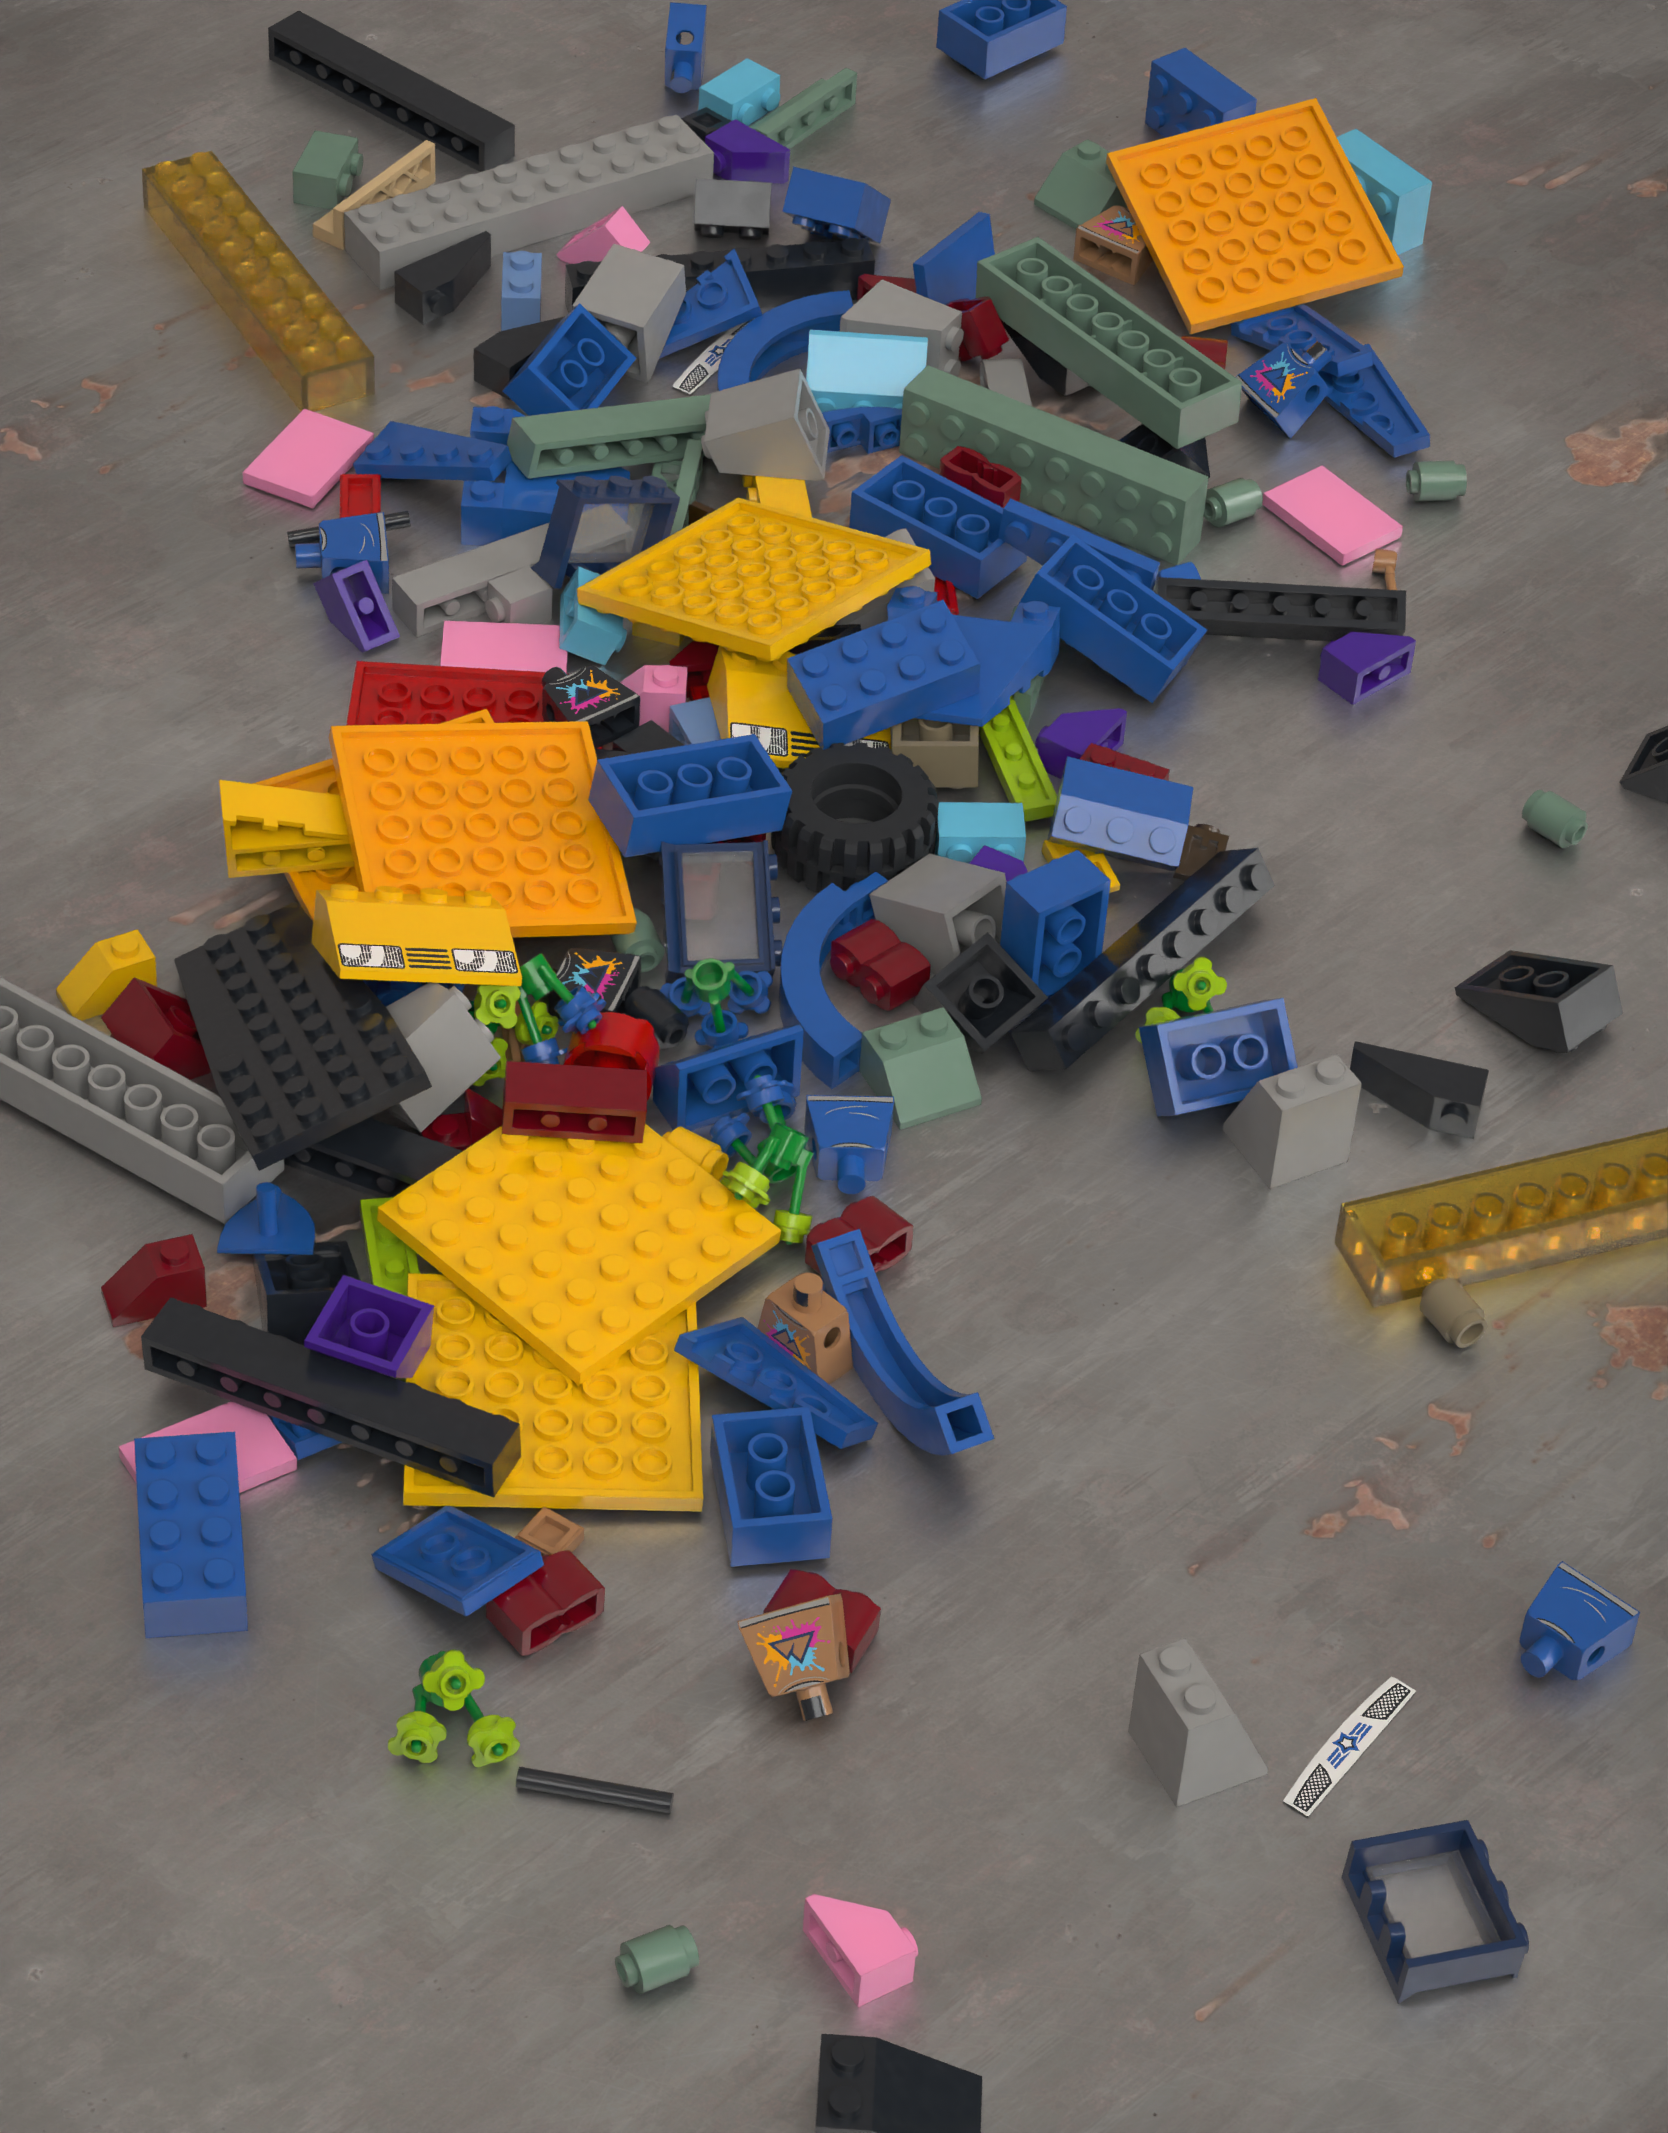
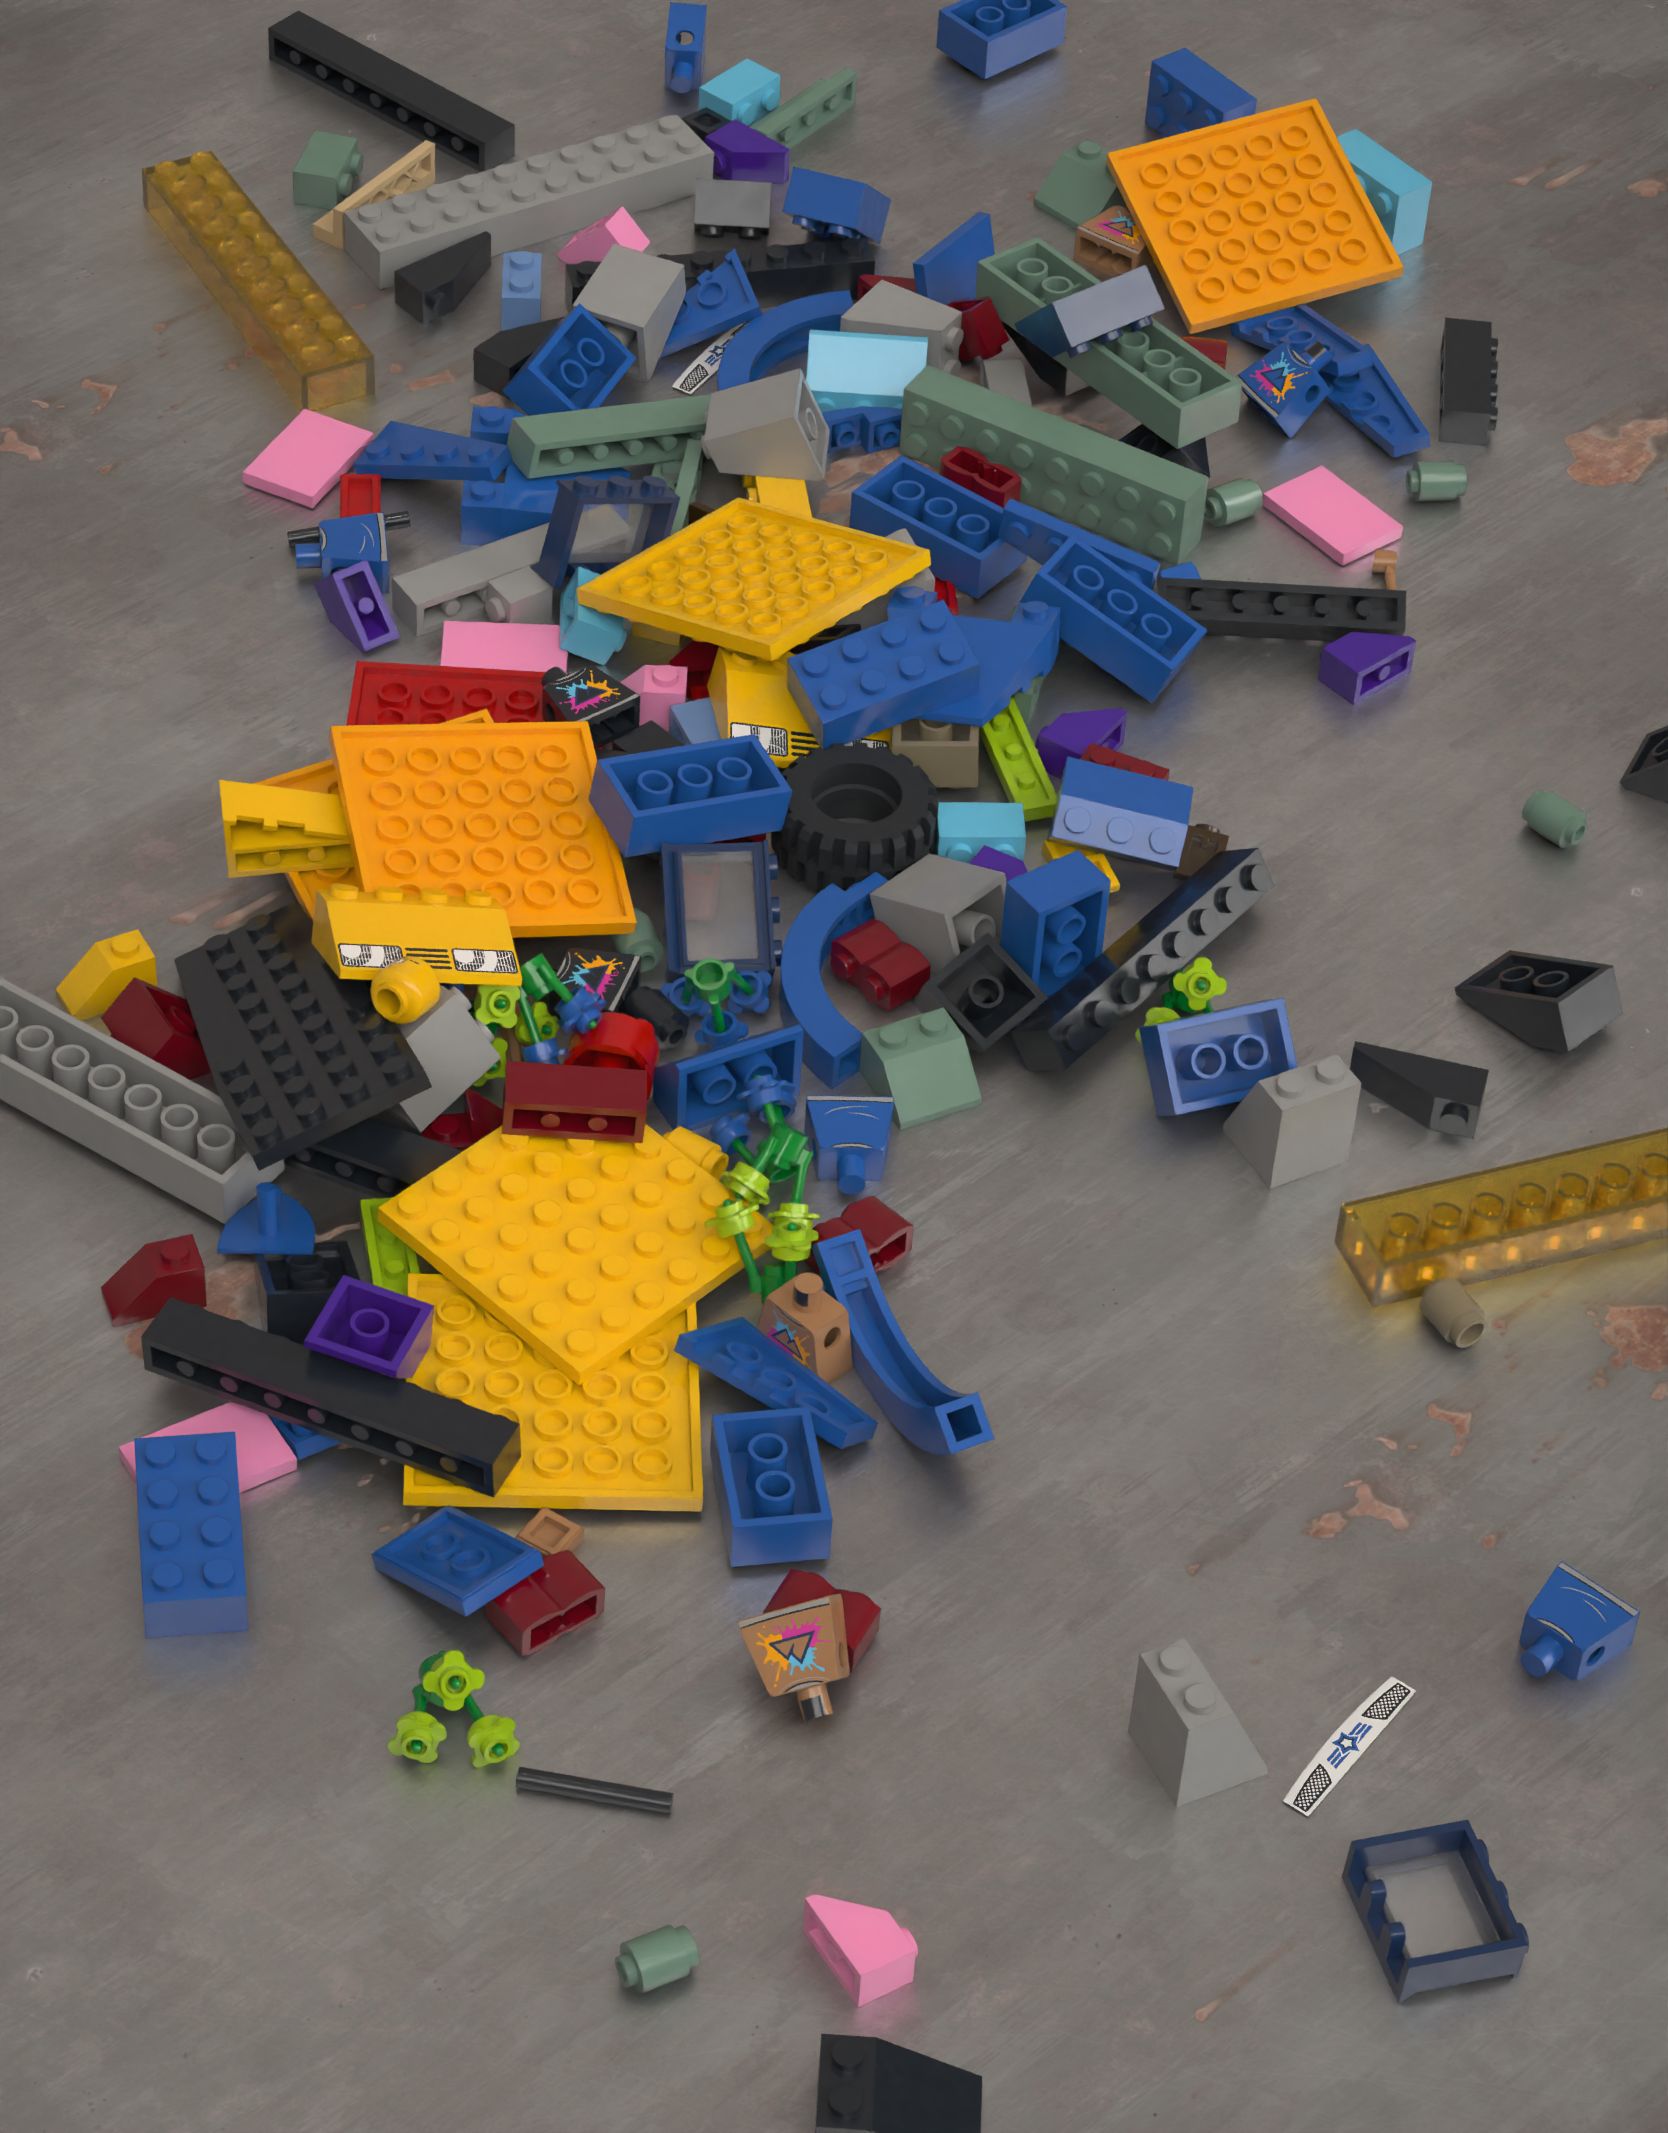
none -> yellow head [370,956,441,1025]
none -> lime plant [704,1199,820,1305]
none -> slope [1014,265,1165,358]
none -> black brick [1438,317,1498,446]

